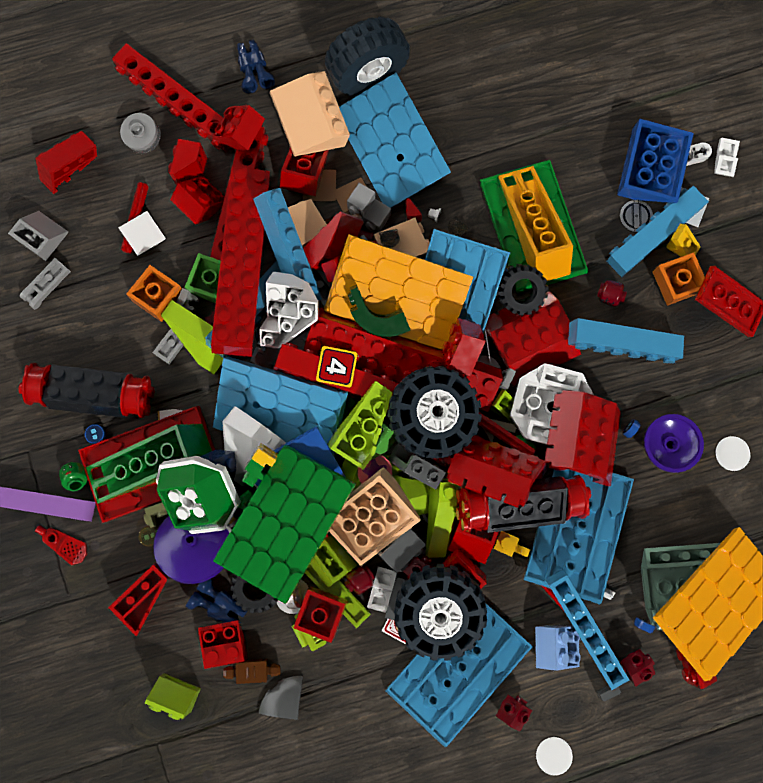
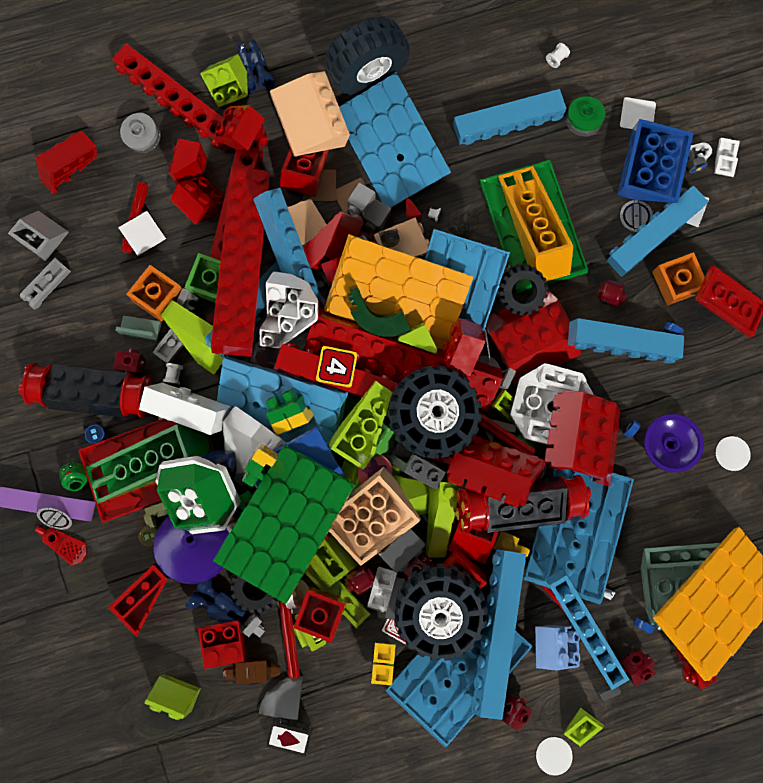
yellow slope [667,223,700,257] -> none
none -> light grey sticker [37,508,72,530]
none -> dark red brick [113,349,146,377]
none -> sand green panel [115,316,162,341]
none -> white brick [139,383,232,435]
none -> white bush [163,363,183,386]
none -> lime slope [200,54,248,107]
none -> light grey tile [241,612,265,637]
none -> green hips [265,388,314,435]
none -> brick [266,718,313,757]
none -> red axle [279,601,300,679]
none -> yellow hips [371,642,396,685]
none -> lime slope [398,322,437,354]
none -> dark azure brick [453,89,566,145]
none -> dark azure brick [471,549,526,720]
none -> white bush [546,43,570,68]
none -> lime slope [564,708,604,747]
none -> green piece [566,96,605,136]
none -> white sticker [620,97,656,129]
none -> blue tile [663,322,684,335]
none -> dark grey tile [687,157,707,173]

